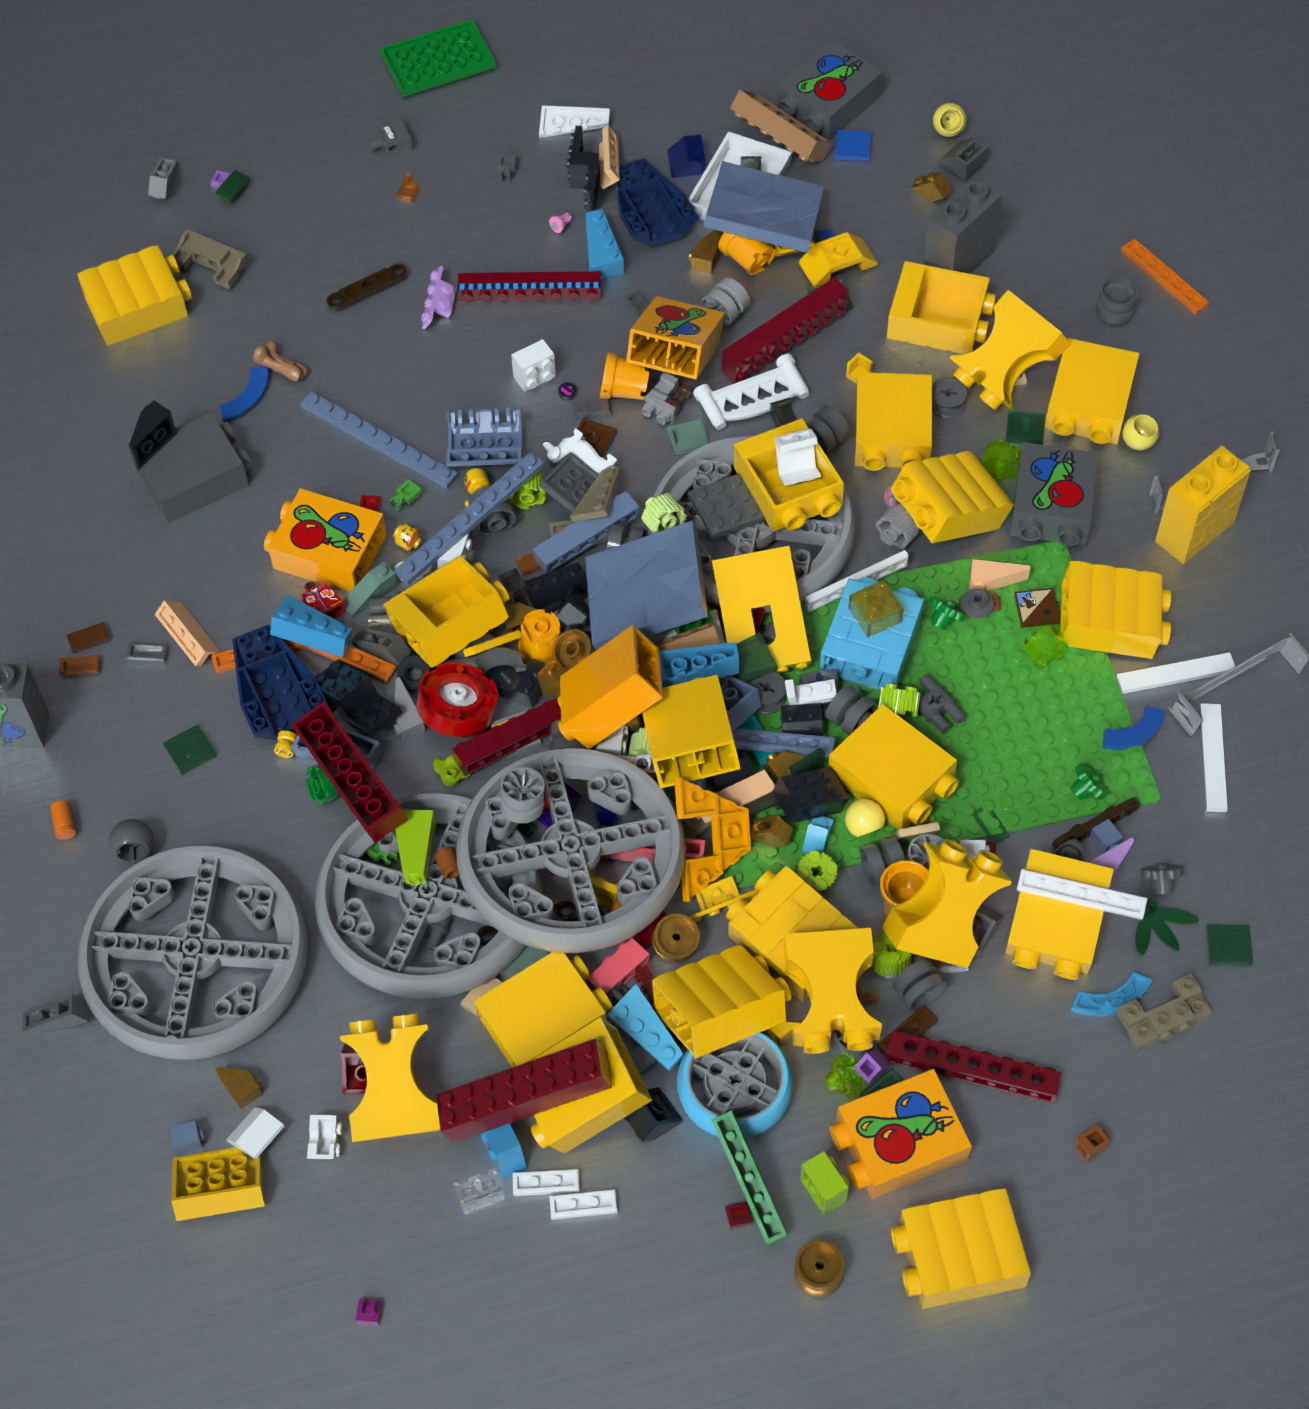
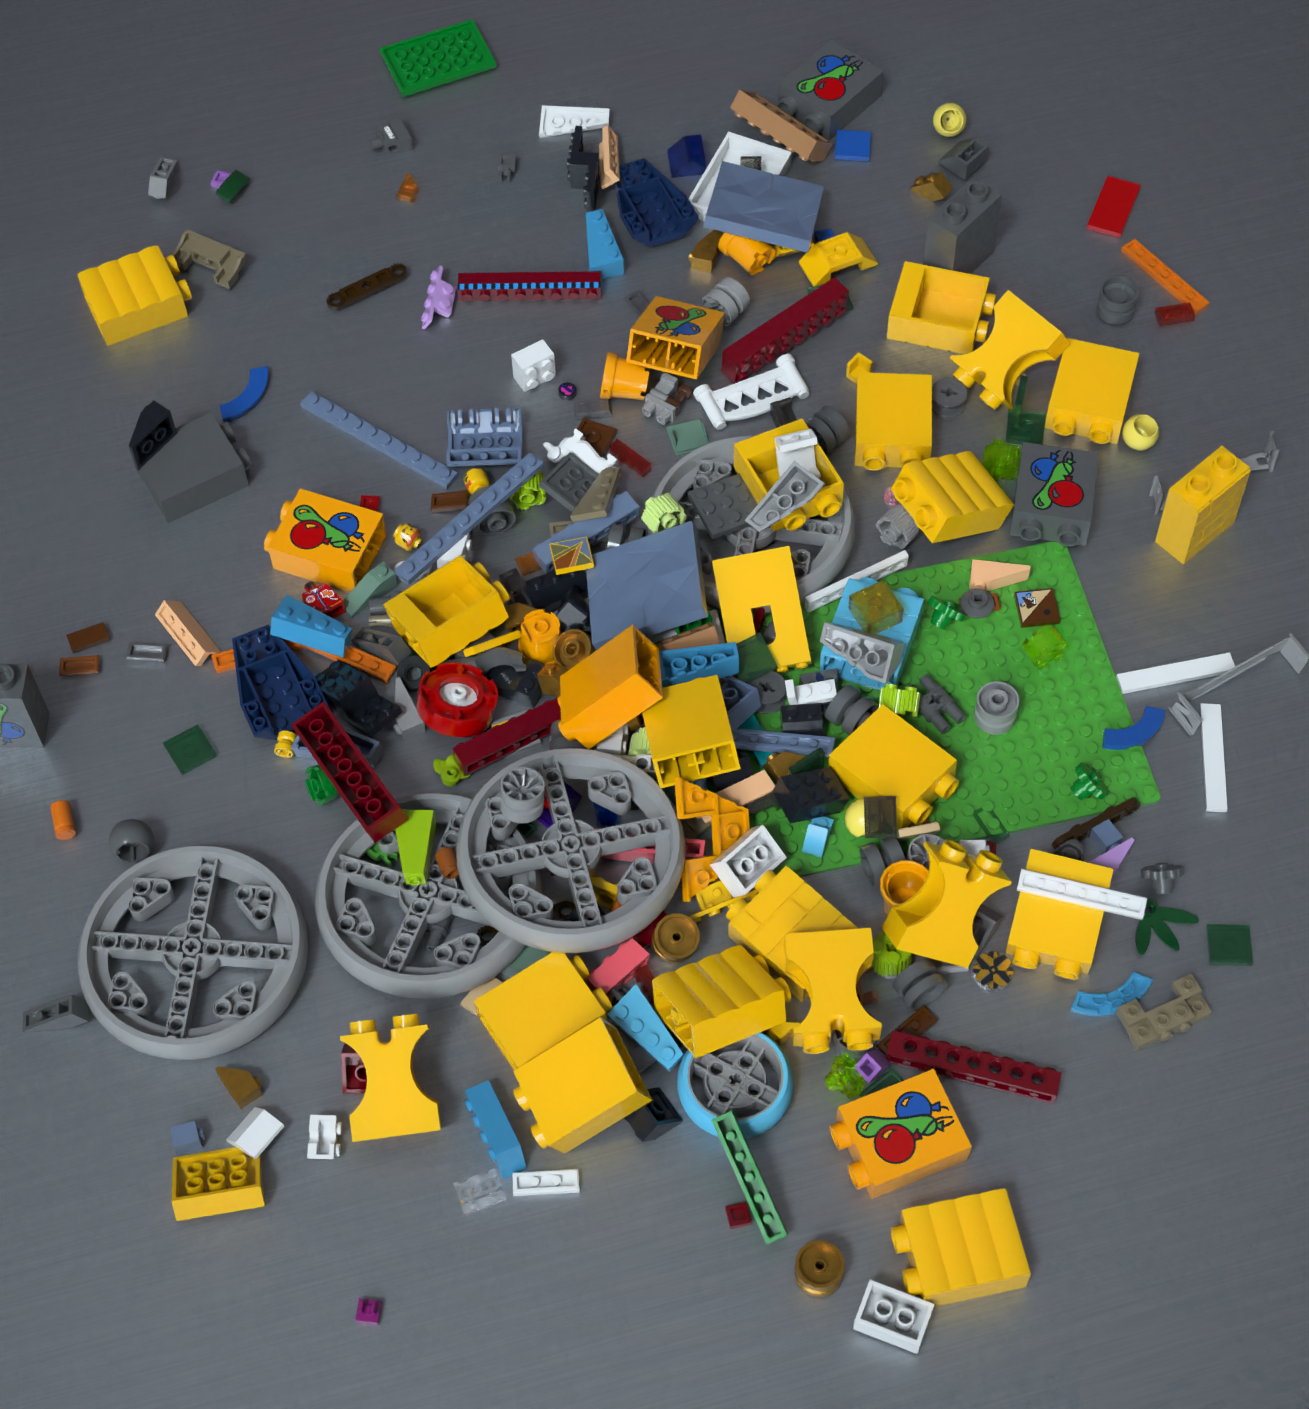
medium nougat piece [253,340,308,381] -> none
bright green plate [389,479,422,510] -> none
dark red brick [437,1038,612,1143] -> none
bright pink piece [549,212,572,233] -> none
white tile [549,1189,617,1220] -> none
pearl gold slope [749,815,793,848] -> none
lime brick [794,851,838,894] -> none
lime brick [800,1151,849,1216] -> none
yellow brick [1059,561,1171,659] -> none
dark orange brick [1074,1124,1111,1163] -> none
none -> reddish brown tile [431,490,470,513]
none -> tile [549,537,594,575]
none -> clear red piece [609,439,651,478]
none -> white brick [710,825,787,897]
none -> light grey wedge [745,460,825,533]
none -> light grey wedge [820,622,905,683]
none -> white brick [853,1280,934,1354]
none -> clear smoke panel [864,796,897,838]
none -> tile [972,951,1014,992]
none -> light grey wheel [974,681,1019,735]
none -> clear green tile [1011,375,1028,428]
none -> red tile [1086,176,1141,238]
none -> clear red plate [1154,302,1195,326]

